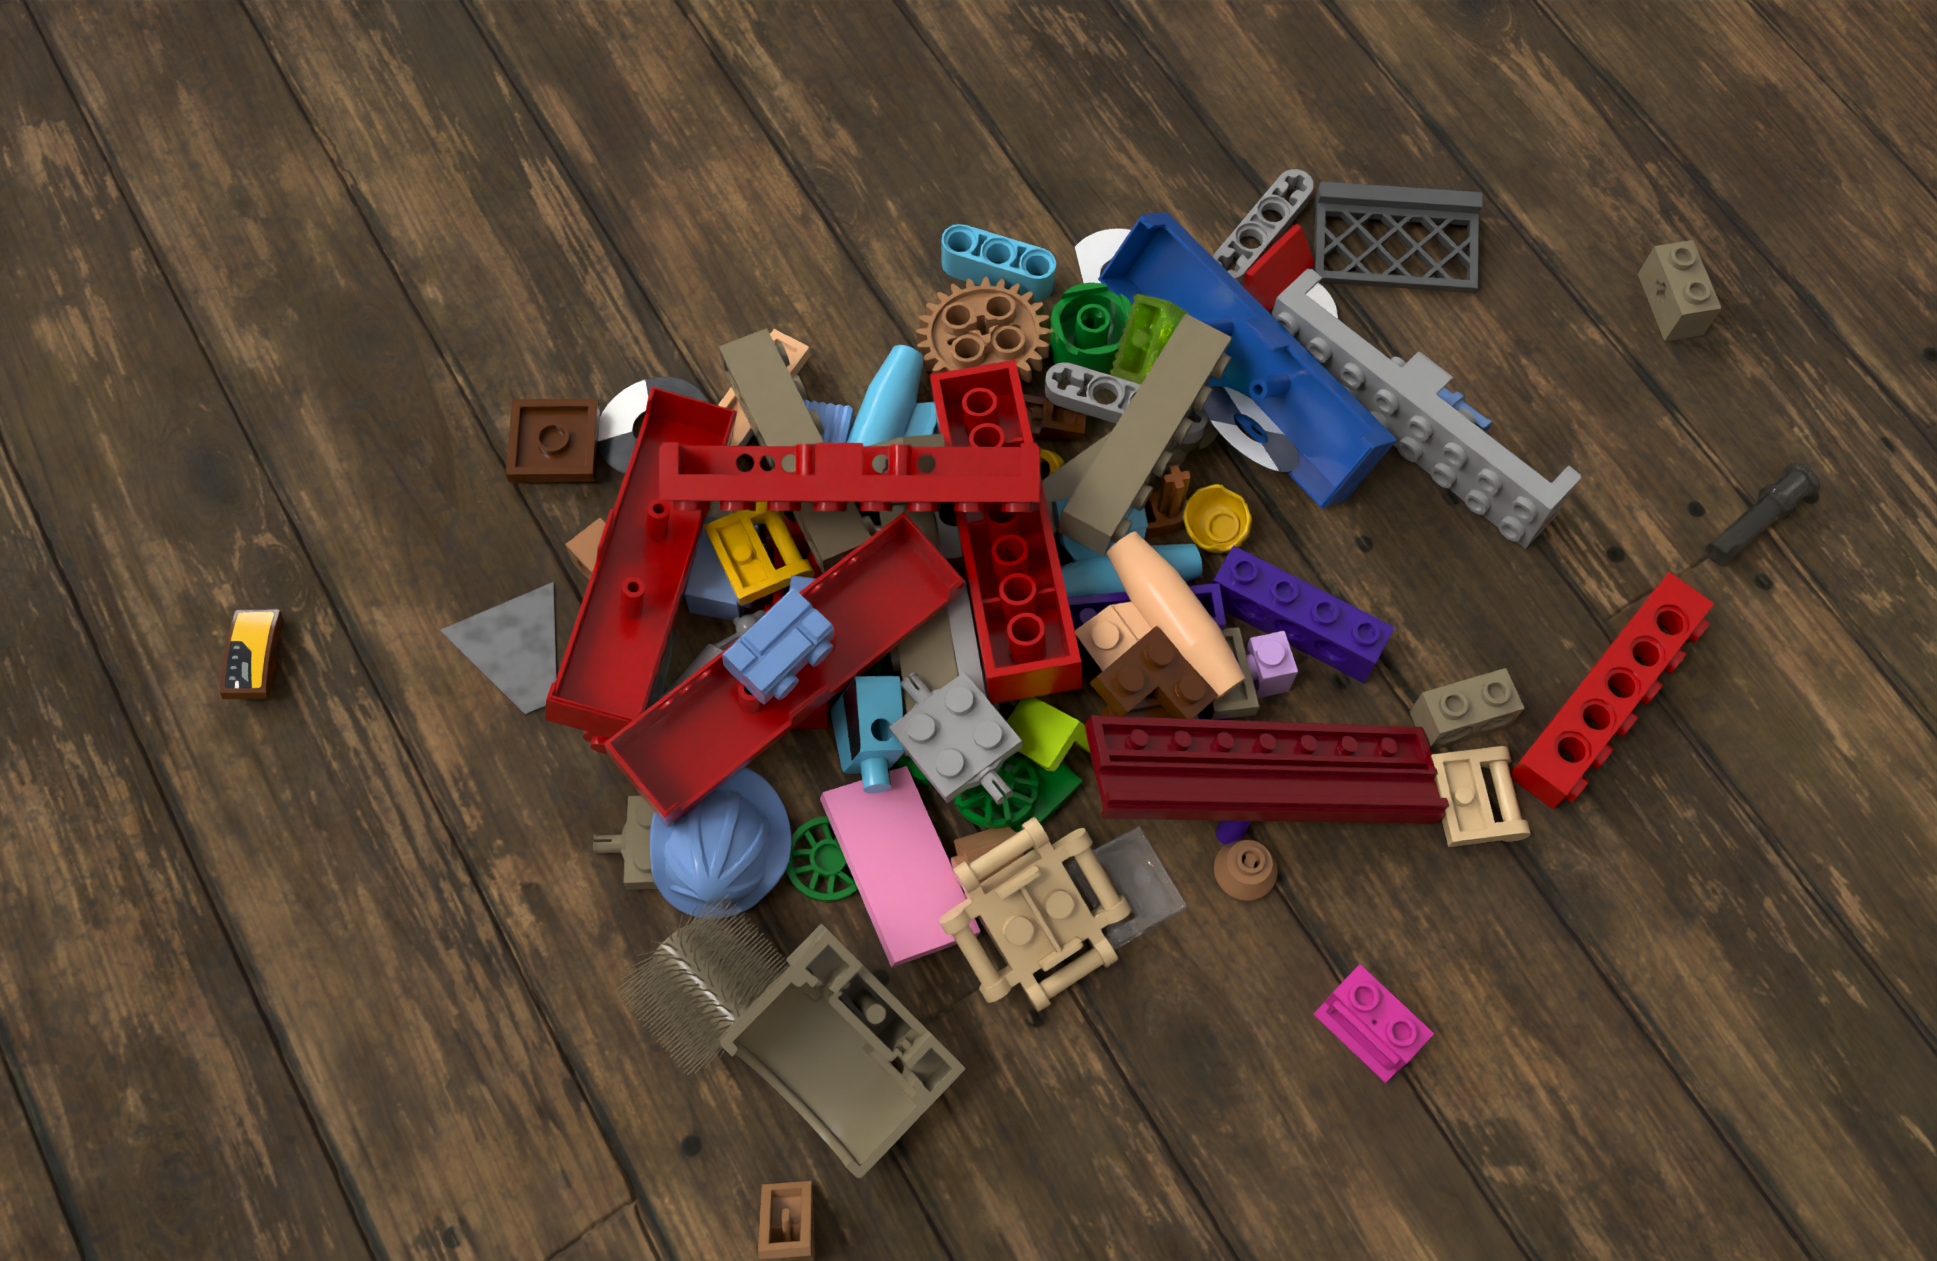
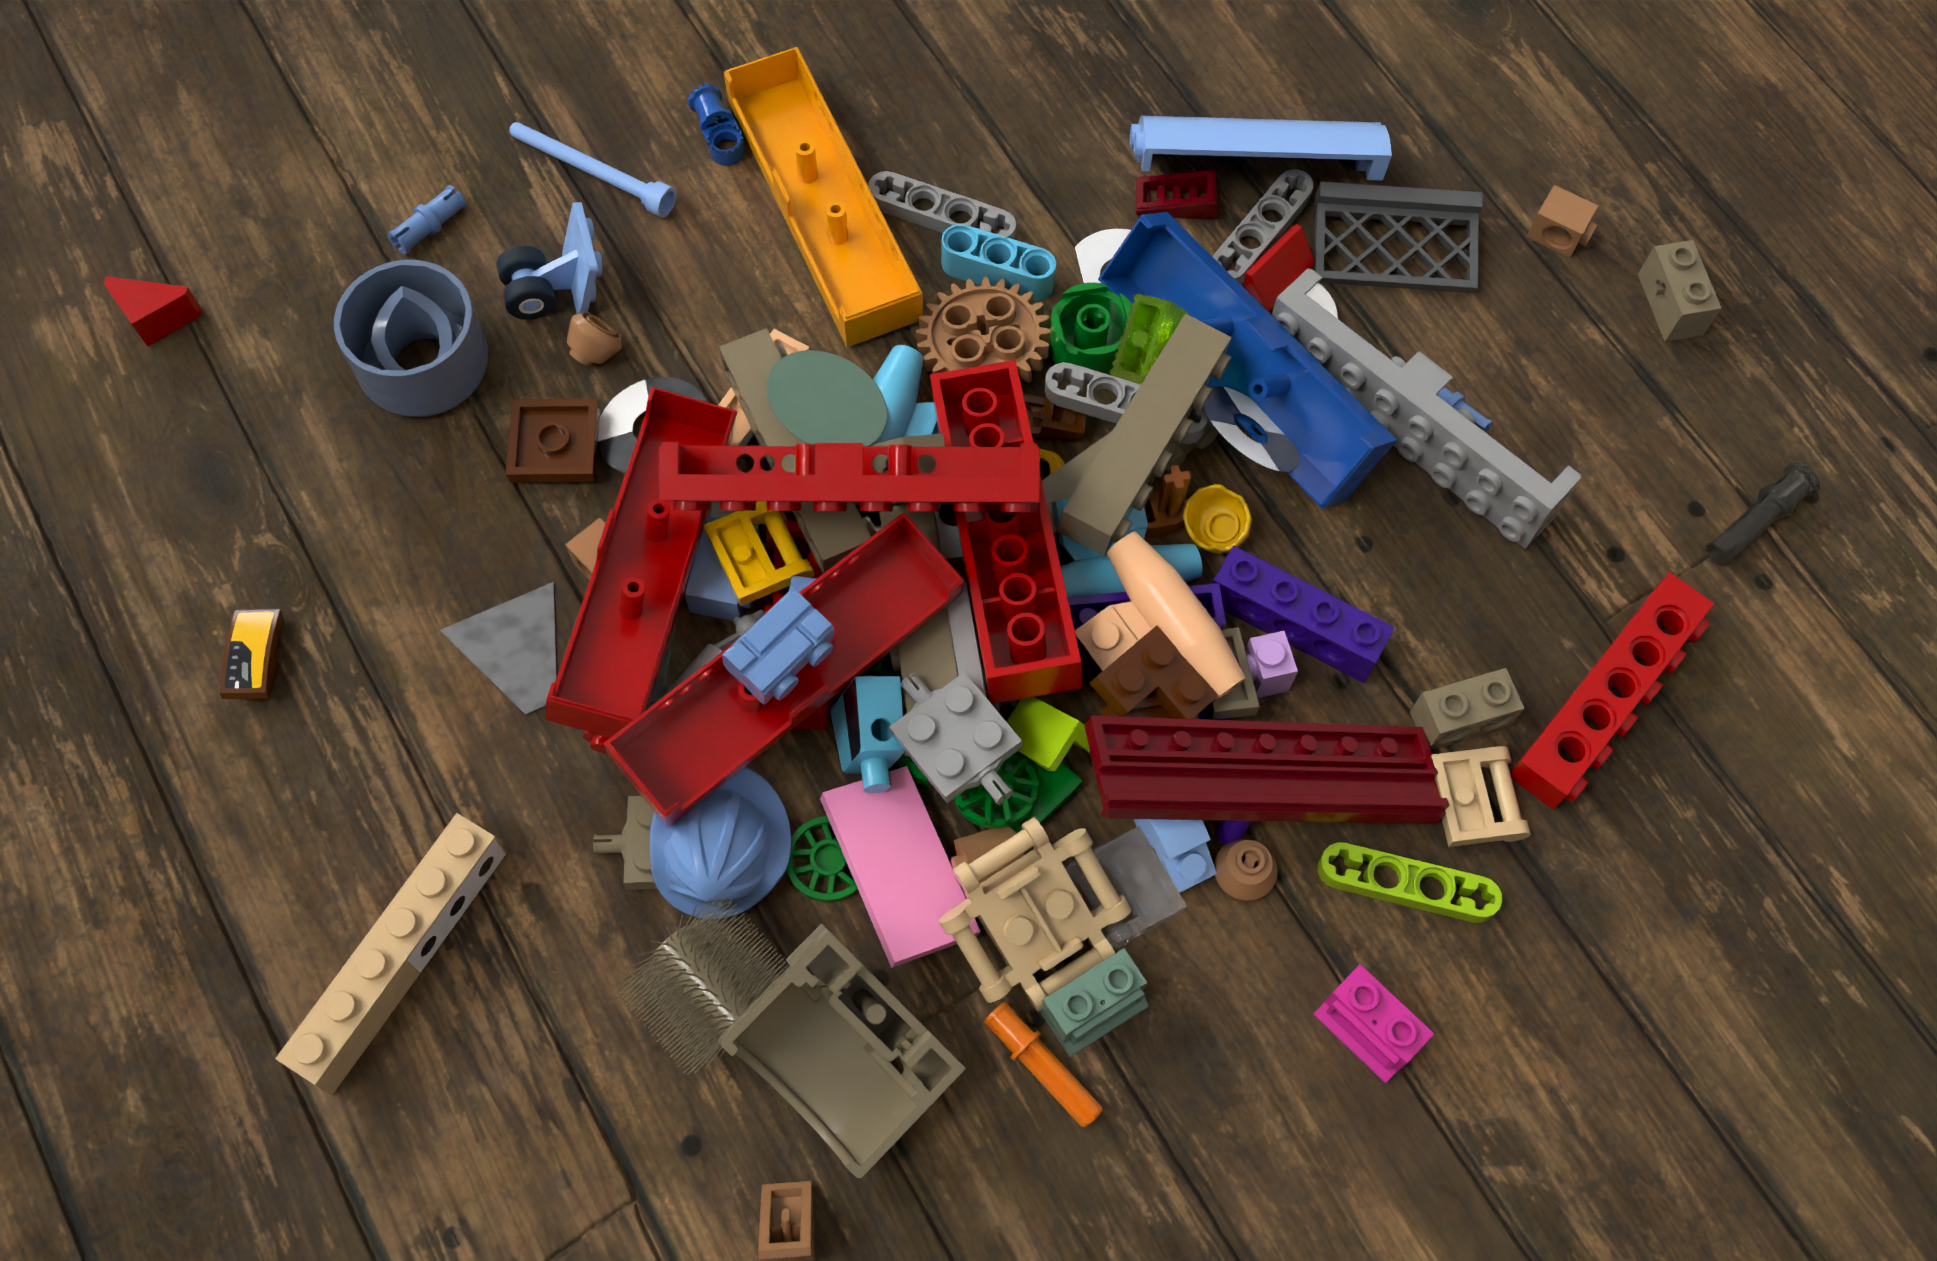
none -> red slope [104,276,202,347]
none -> tan brick [275,813,507,1095]
none -> sand blue piece [334,260,488,417]
none -> medium blue pin [387,185,467,255]
none -> plate [496,202,602,320]
none -> light blue piece [509,122,677,218]
none -> medium nougat cone [567,312,622,366]
none -> blue connector [687,83,745,165]
none -> light orange piece [724,47,923,347]
none -> sand green sticker [766,350,887,446]
none -> light grey beam [868,171,1016,240]
none -> orange axle [983,1001,1102,1128]
none -> sand green window [1040,948,1149,1057]
none -> light blue cylinder [1130,116,1392,180]
none -> light blue brick [1134,819,1217,894]
none -> dark red slope [1136,169,1219,219]
none -> lime beam [1317,842,1502,923]
none -> medium nougat brick [1526,185,1599,258]

